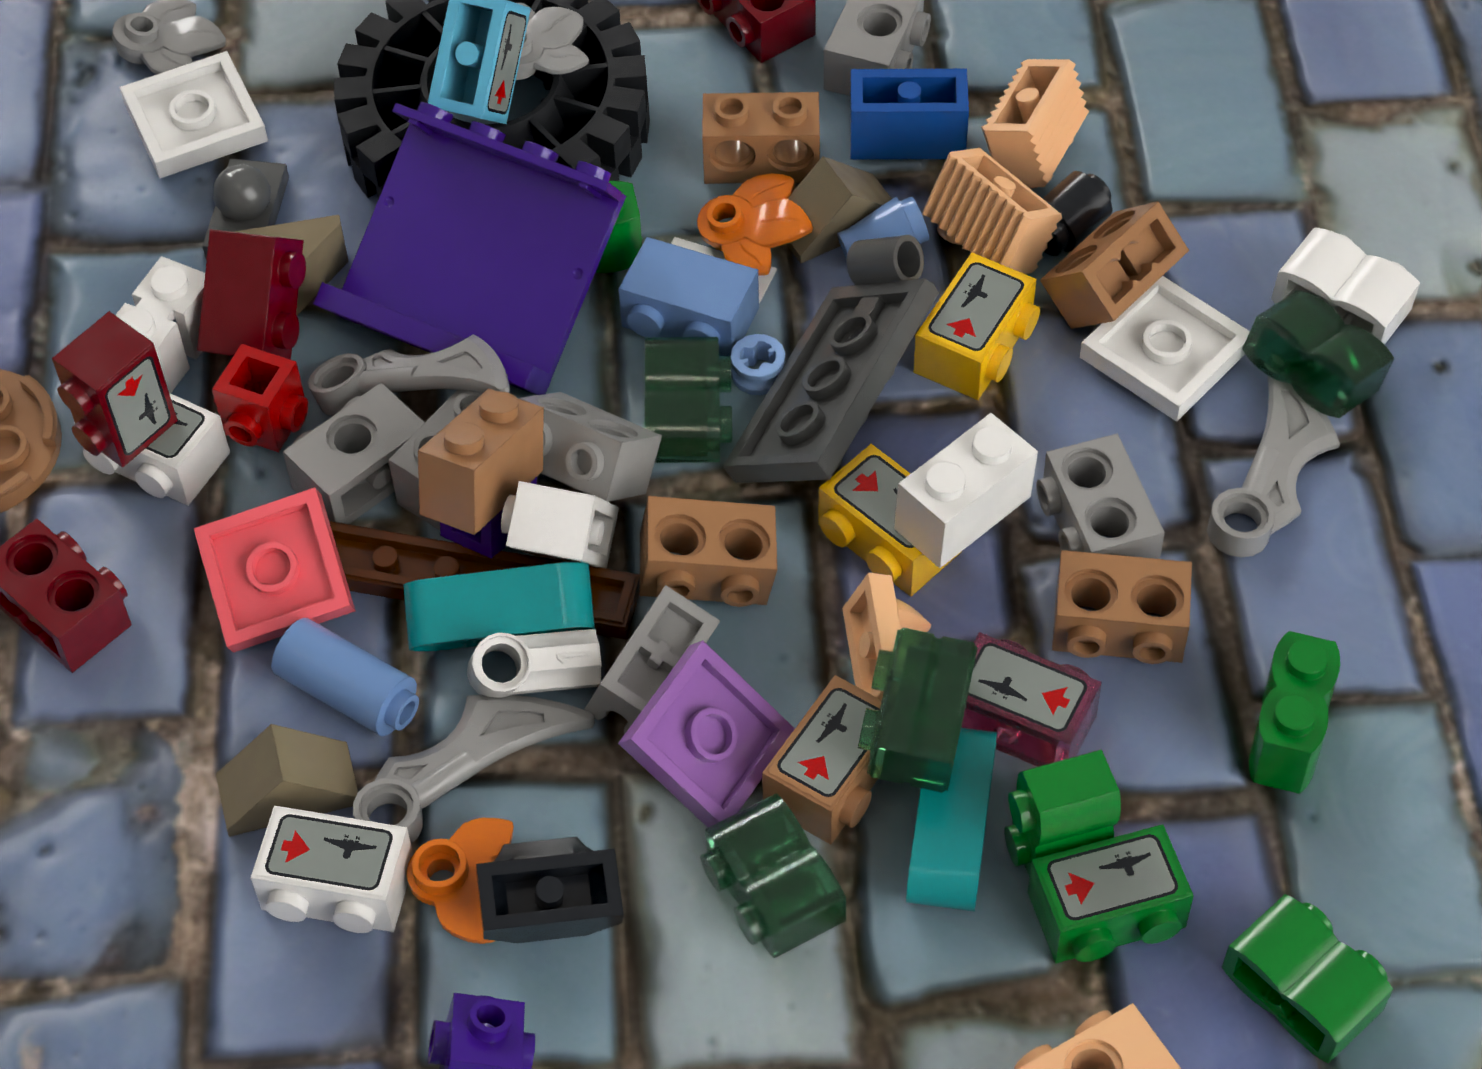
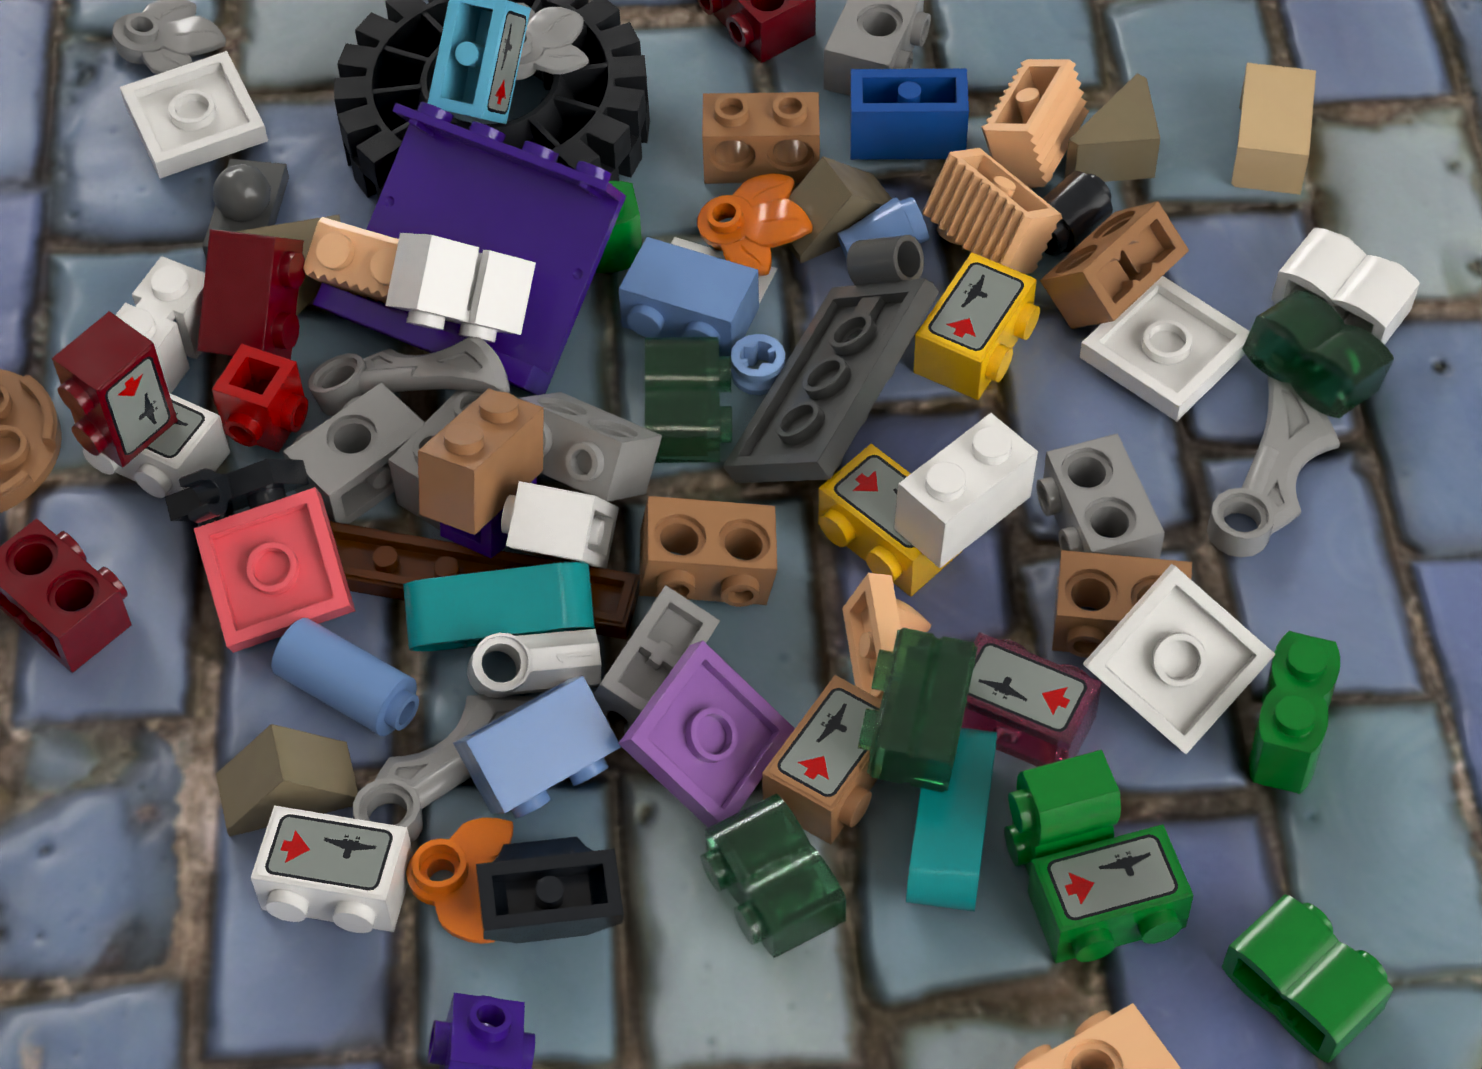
none -> black plate [165,458,309,527]
none -> light nougat brick [303,217,399,304]
none -> white piece [385,233,536,343]
none -> medium blue brick [453,676,621,819]
none -> dark tan slope [1064,73,1160,182]
none -> white plate [1083,564,1276,754]
none -> tan panel [1231,63,1316,195]

